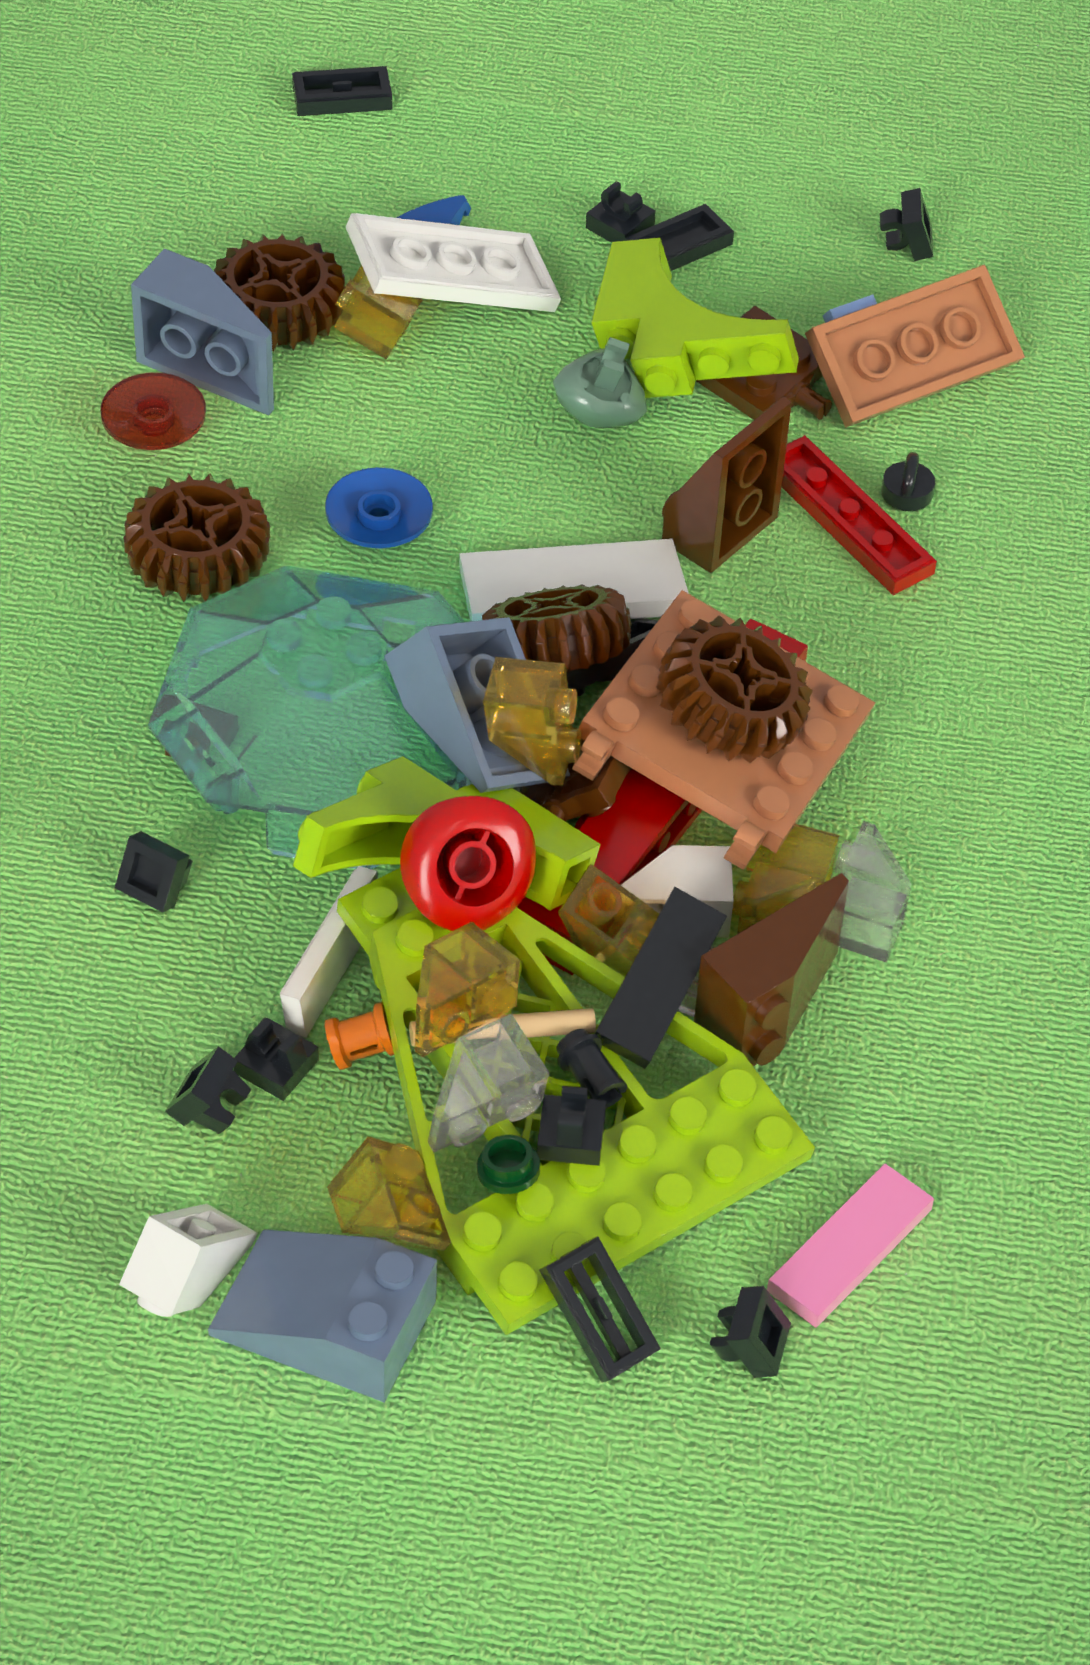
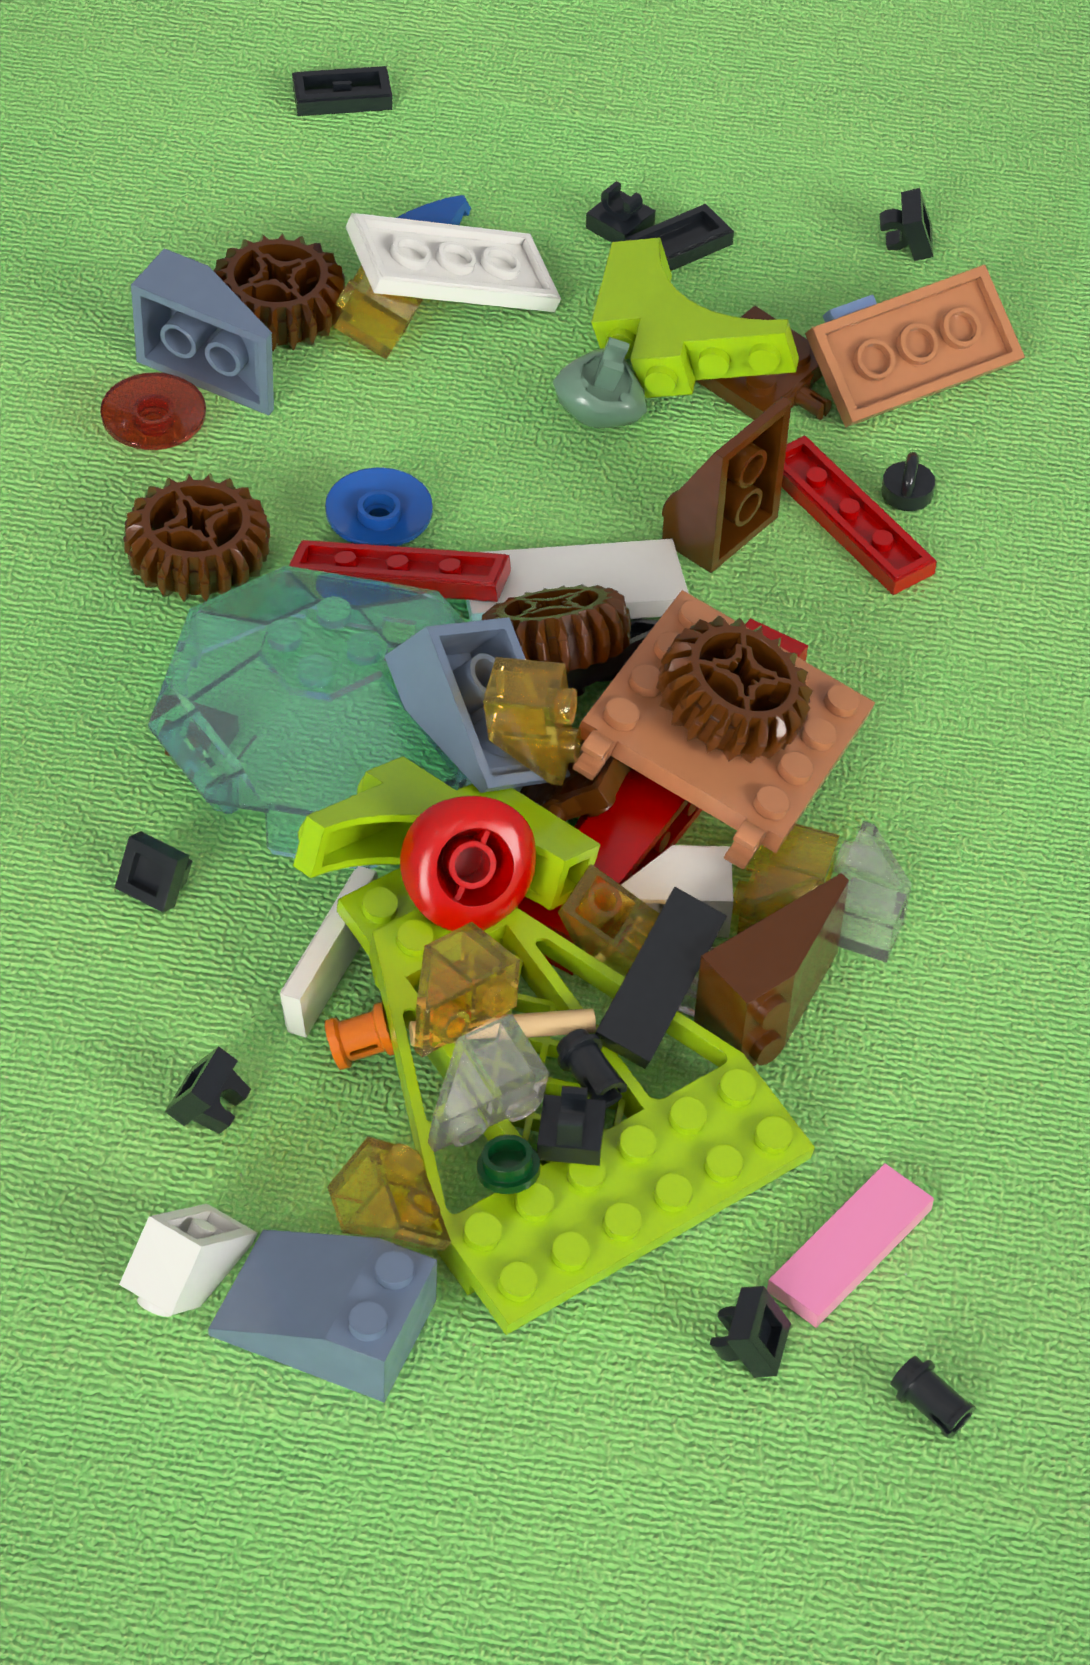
black tile [234,1017,319,1101] -> none
black tile [539,1236,661,1383] -> none
none -> red tile [286,540,511,602]
none -> black pin [890,1356,976,1438]

